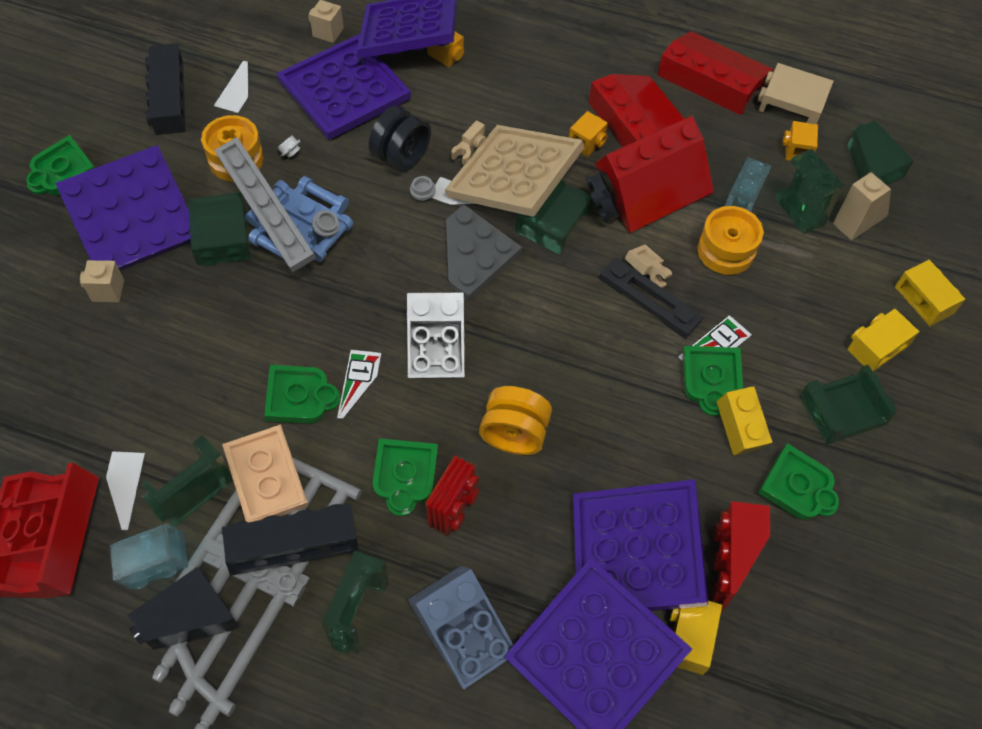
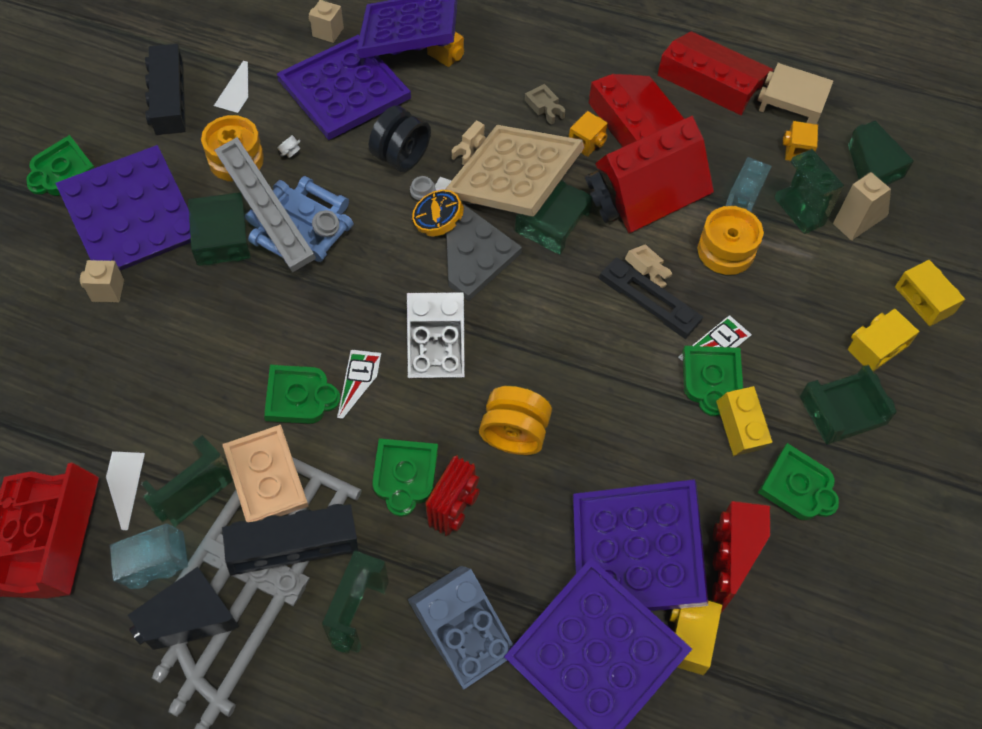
none -> tile [412,190,464,236]
none -> dark tan plate [525,84,565,124]

